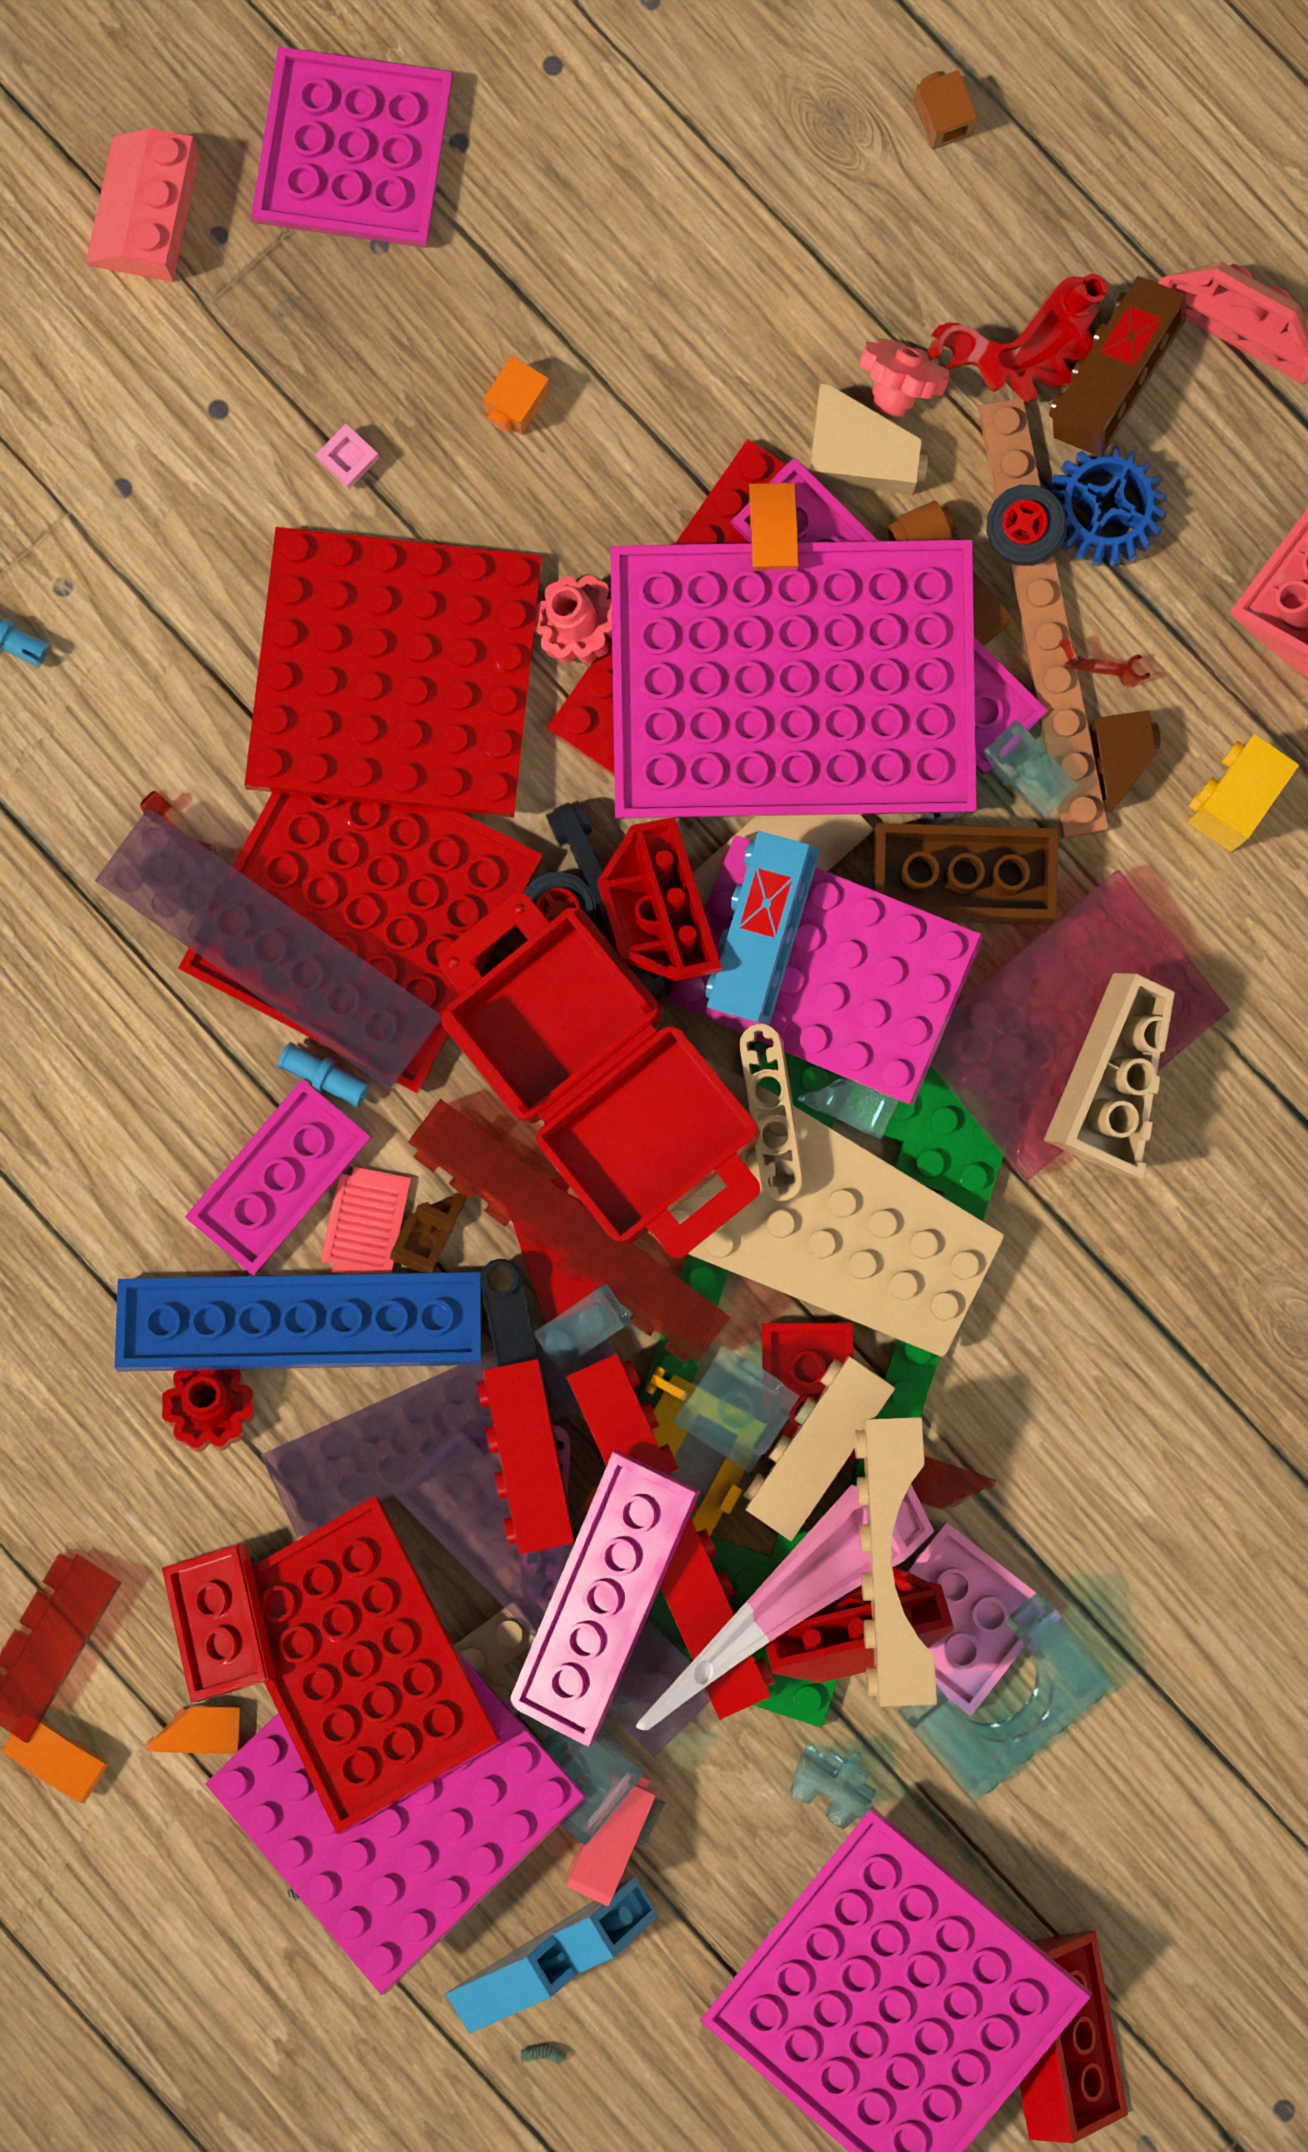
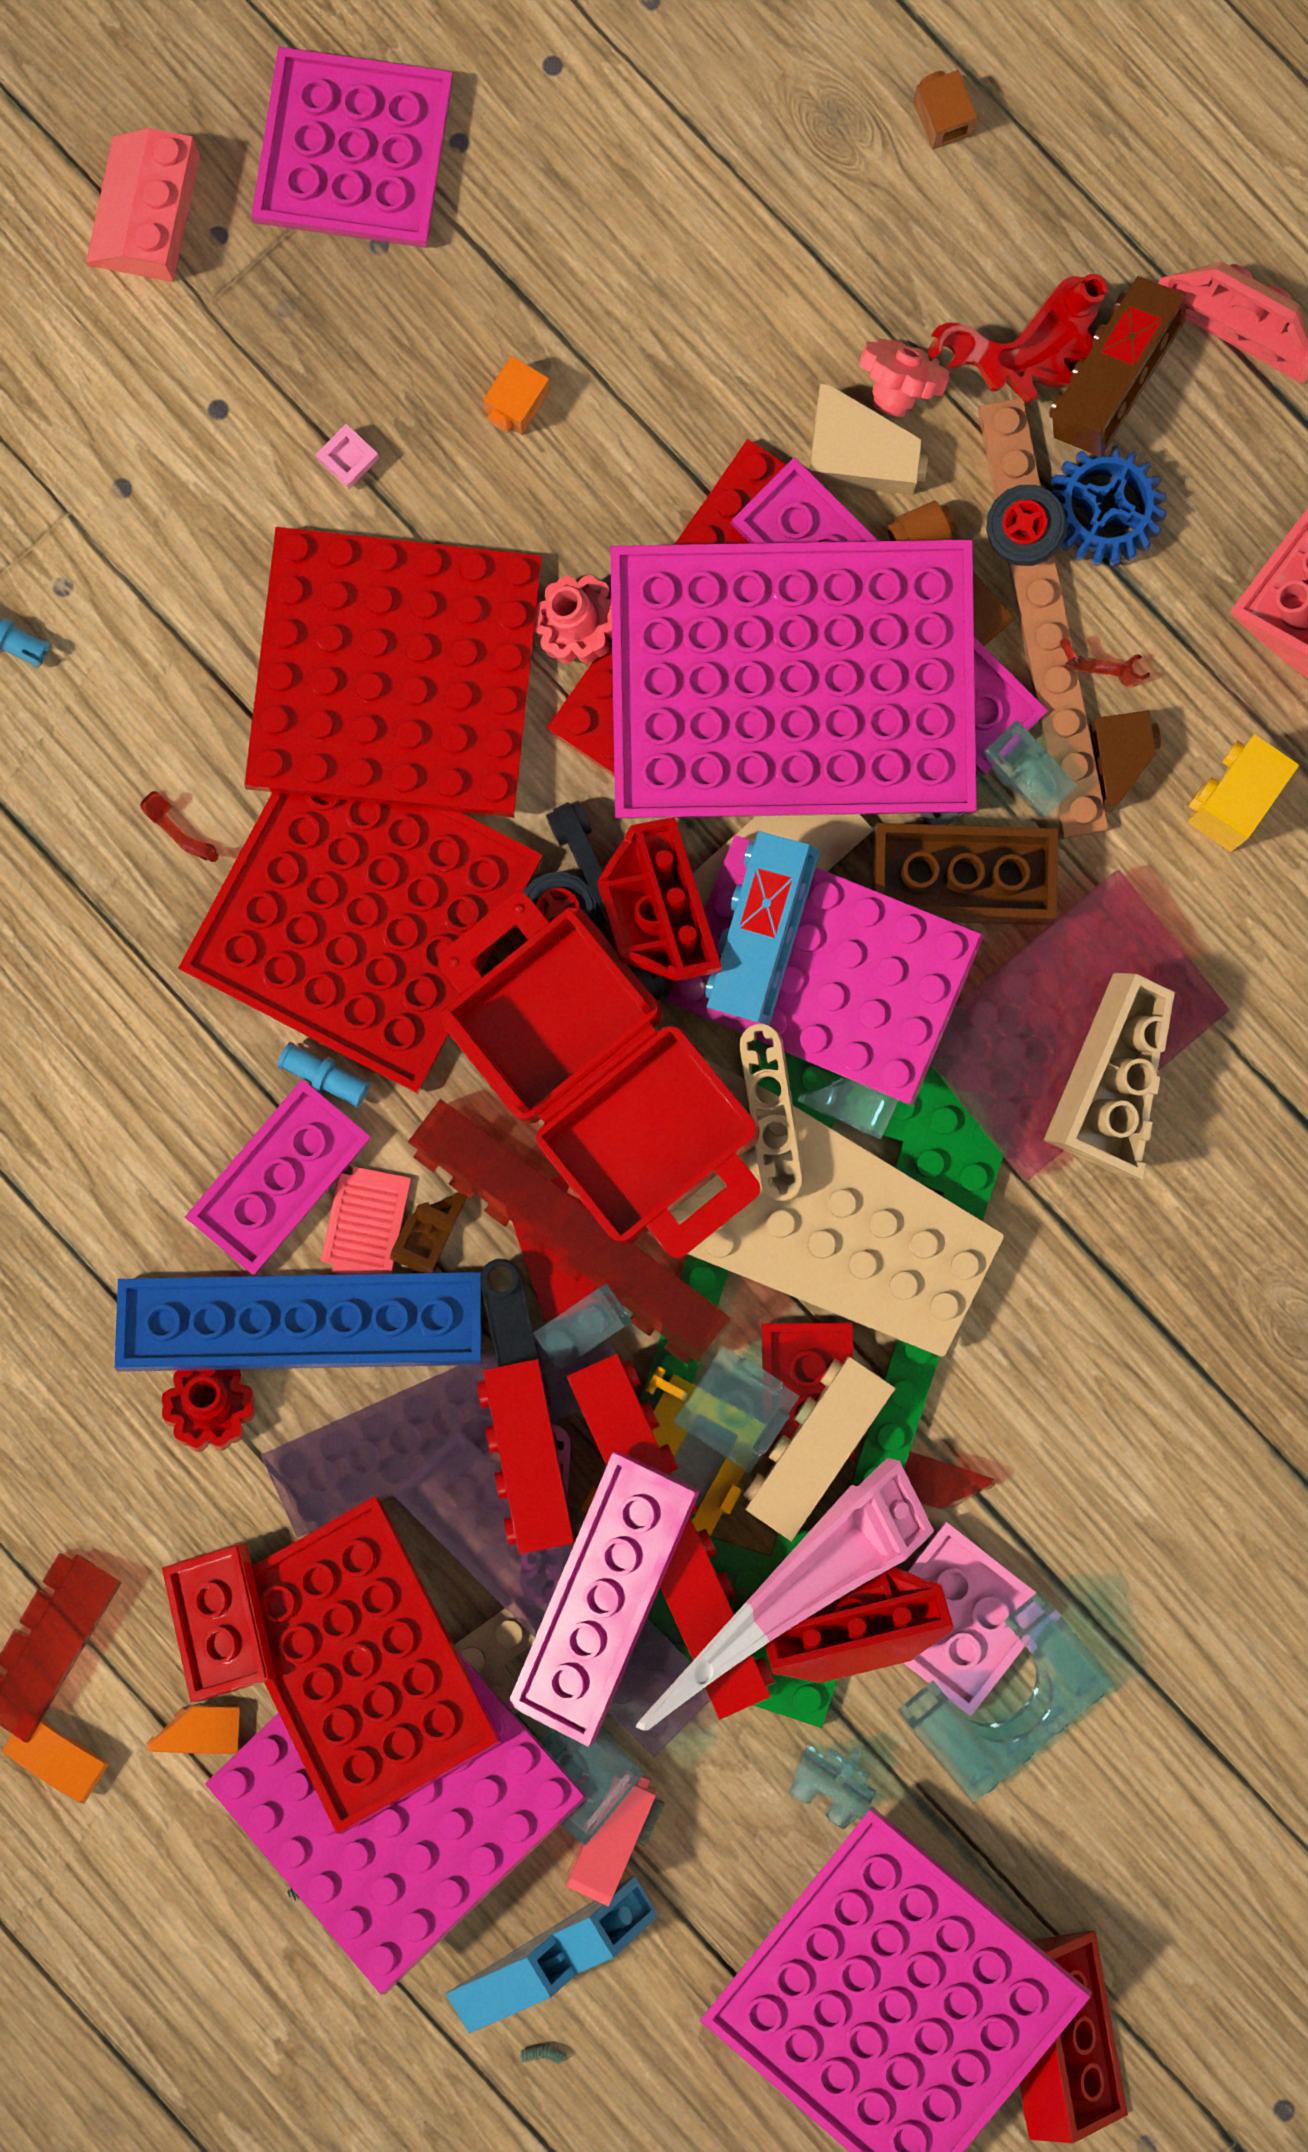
clear purple plate [95,808,441,1091] -> none
orange slope [749,483,798,571] -> none
tan arch [855,1417,937,1707] -> none

